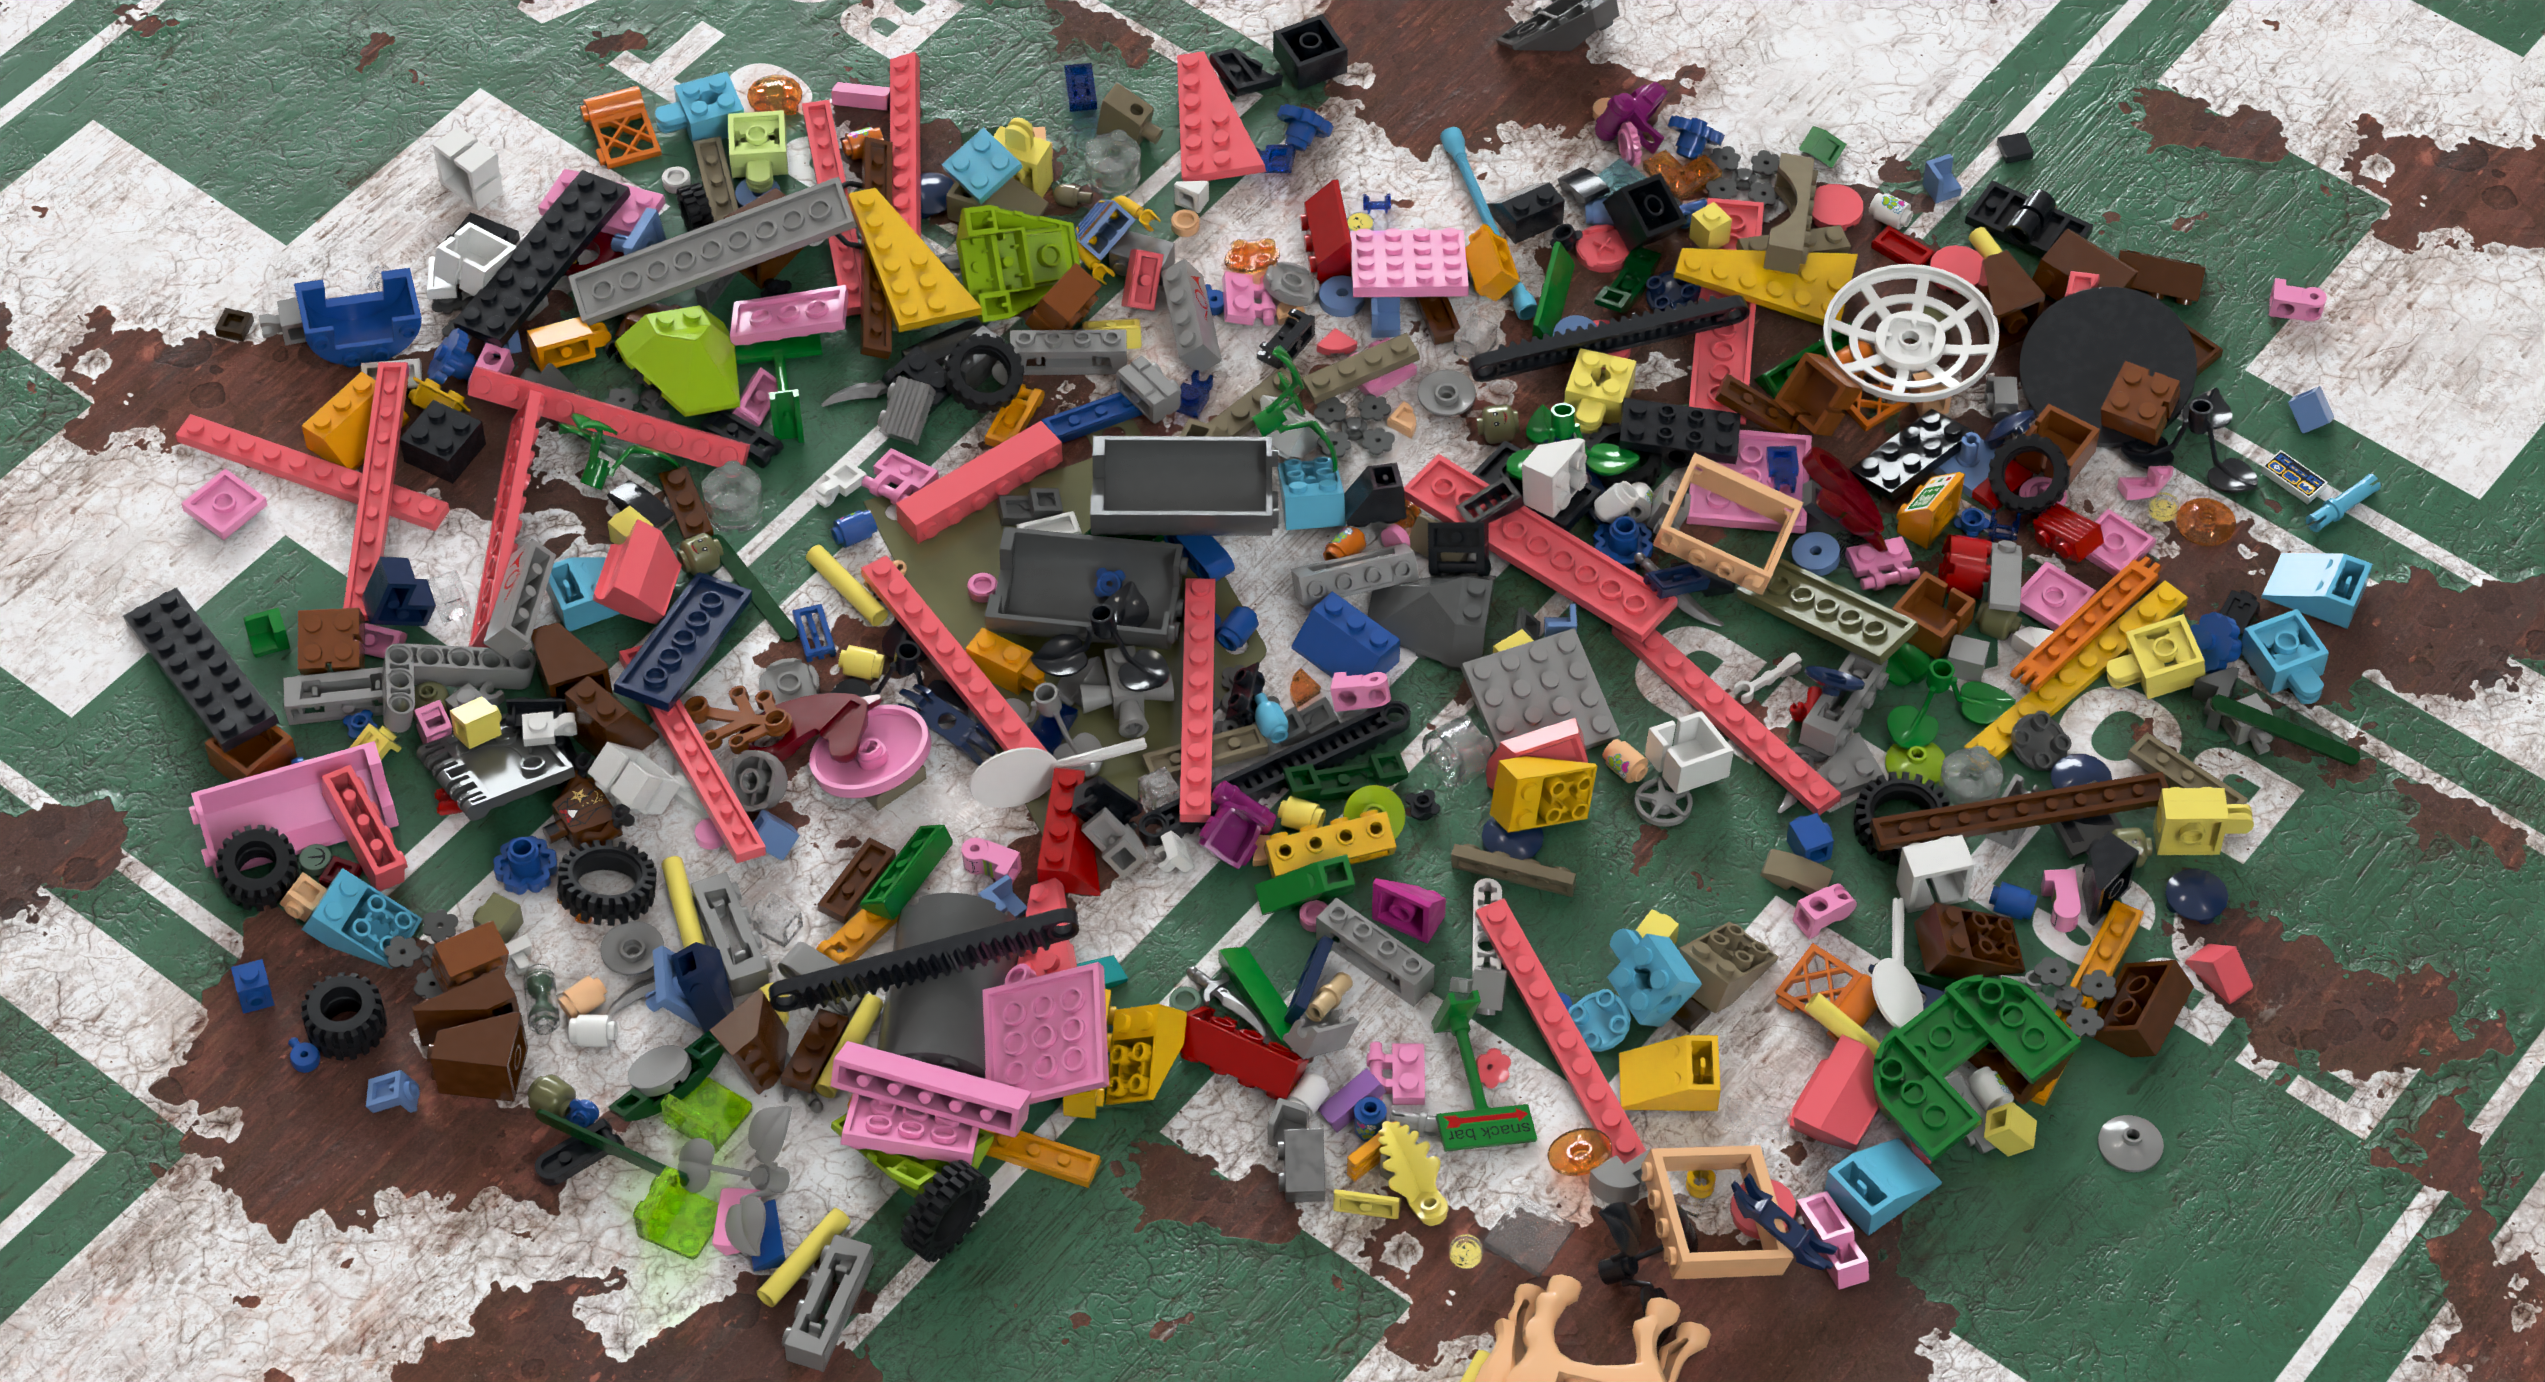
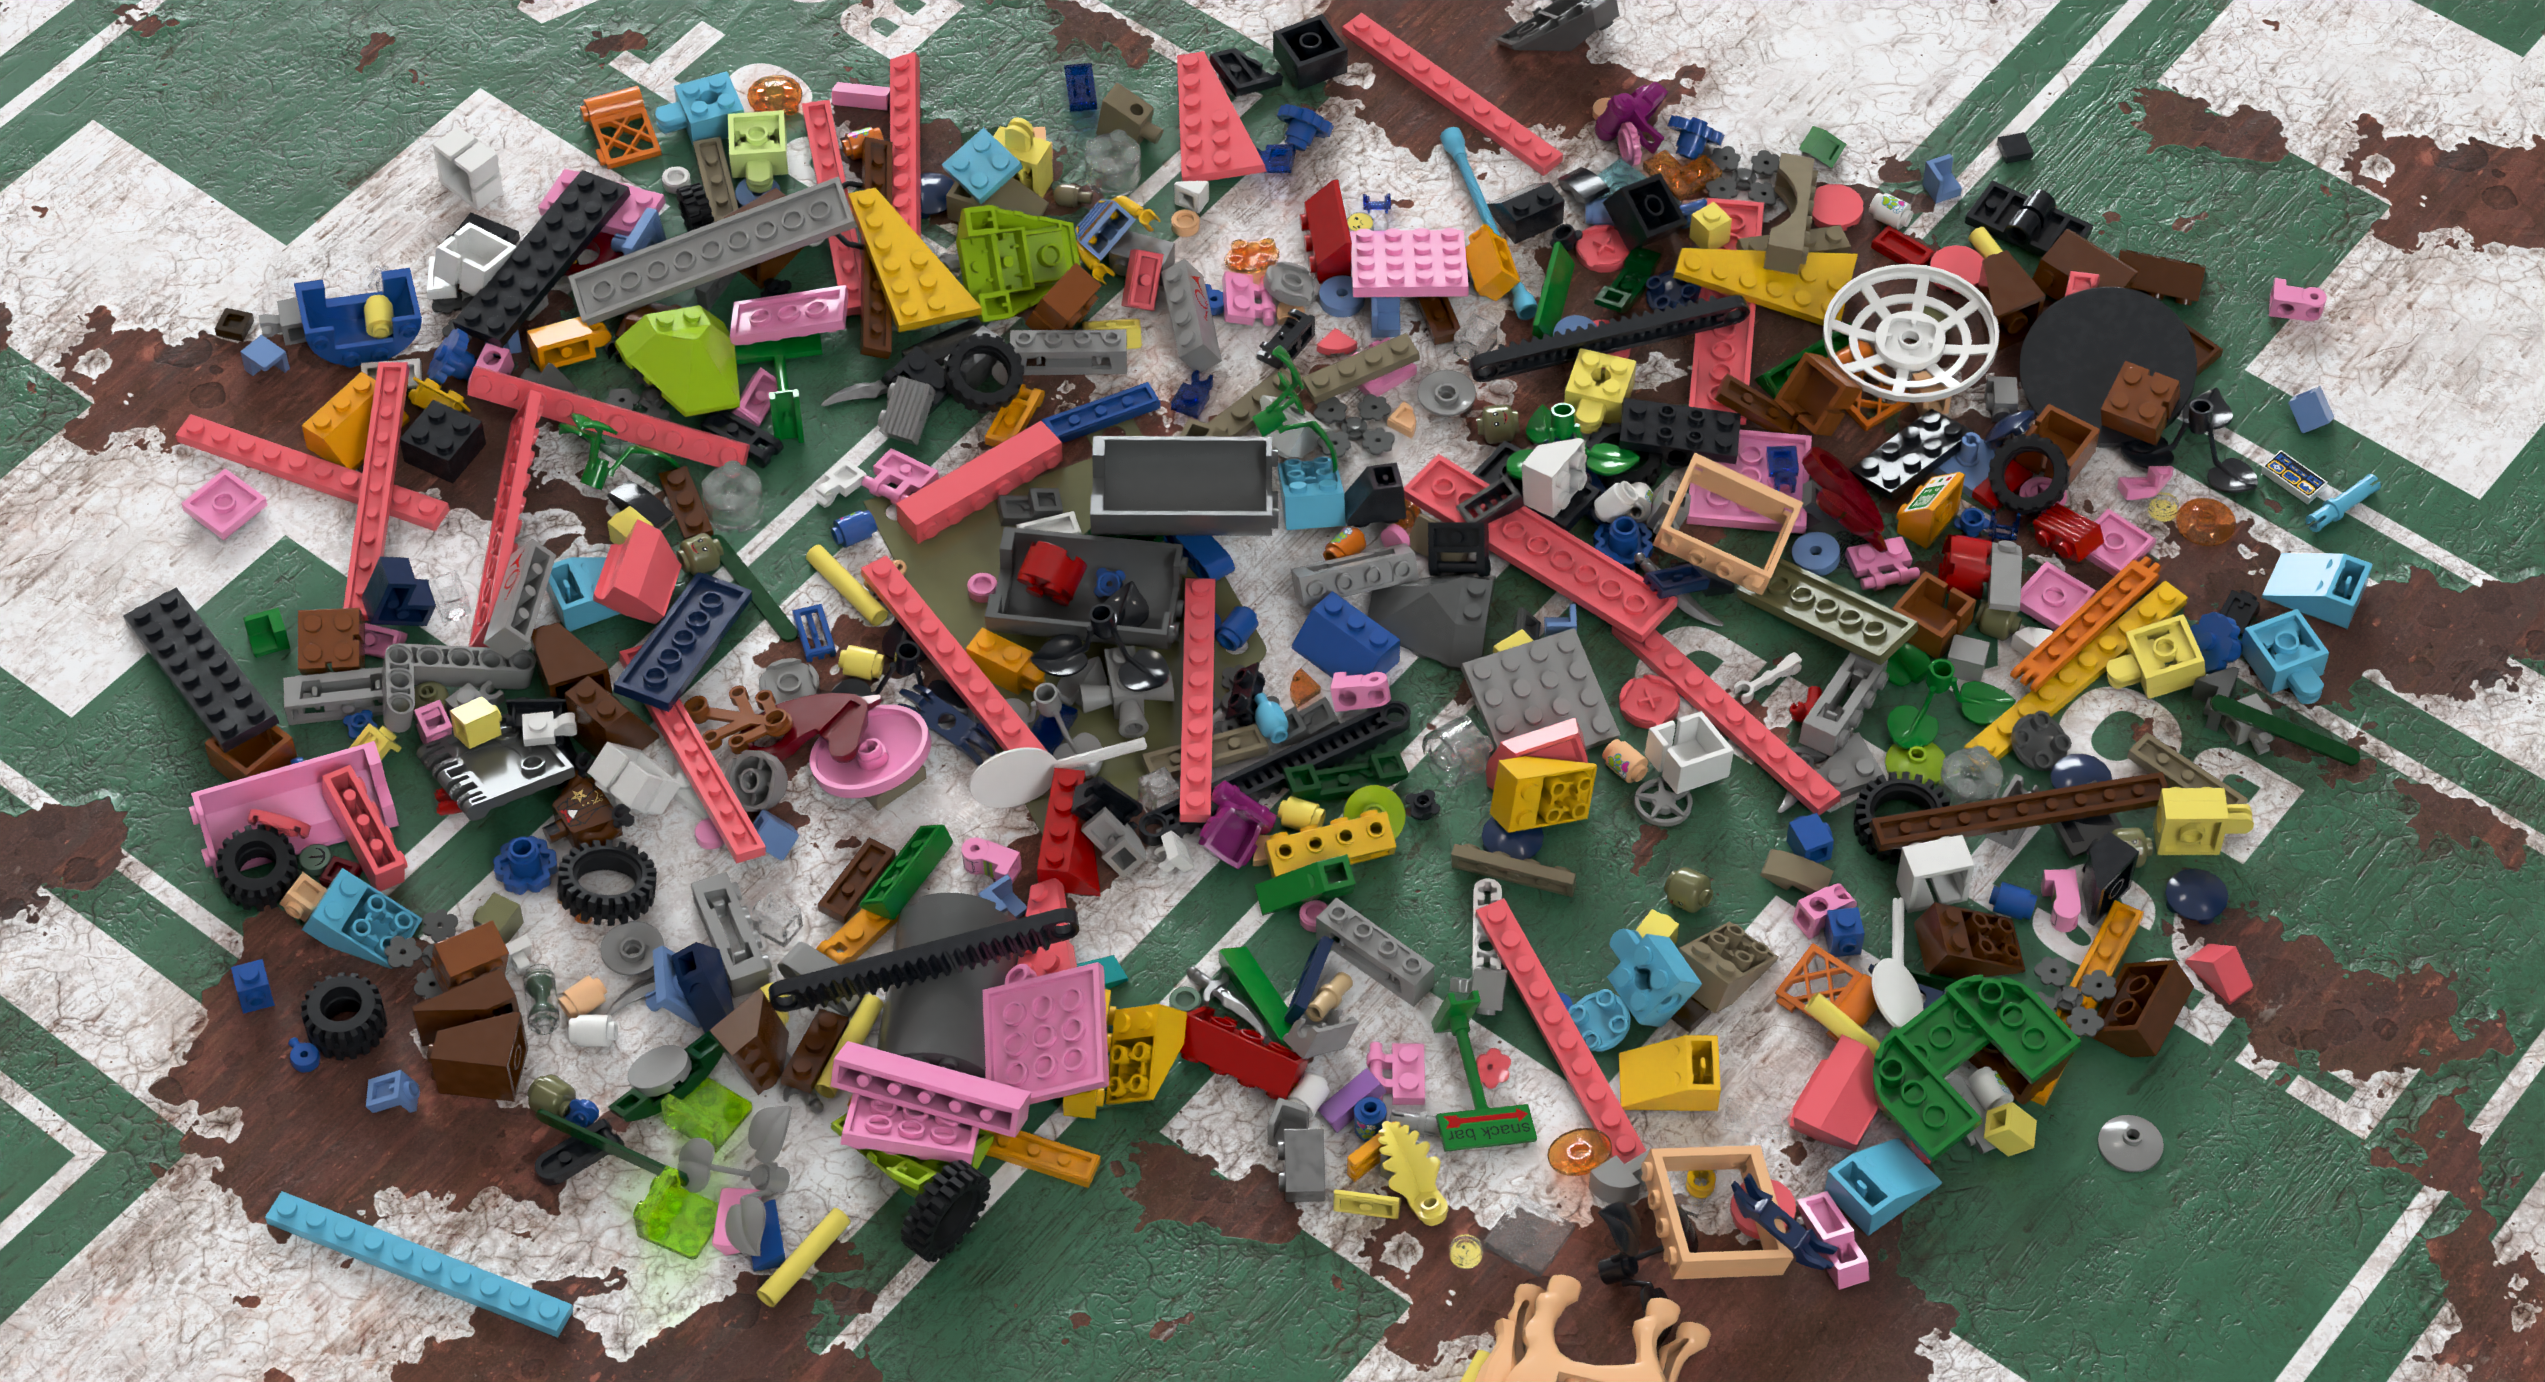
light yellow piece [661,856,706,948] -> none
light grey brick [782,1234,874,1372] -> none
light grey brick [1116,356,1181,424] -> none
dark pink slope [1372,878,1446,944] -> none
dark blue dish [1804,666,1865,697] -> none
light grey hand [1998,970,2042,993] -> none
none -> medium blue panel [240,335,290,376]
none -> coral tile [247,809,311,839]
none -> medium azure plate [265,1191,573,1338]
none -> light yellow brick [364,295,394,339]
none -> red brick [1017,541,1087,606]
none -> coral plate [1342,12,1563,176]
none -> coral tile [1619,674,1680,729]
none -> olive head [1664,867,1713,913]
none -> blue brick [1824,907,1865,957]

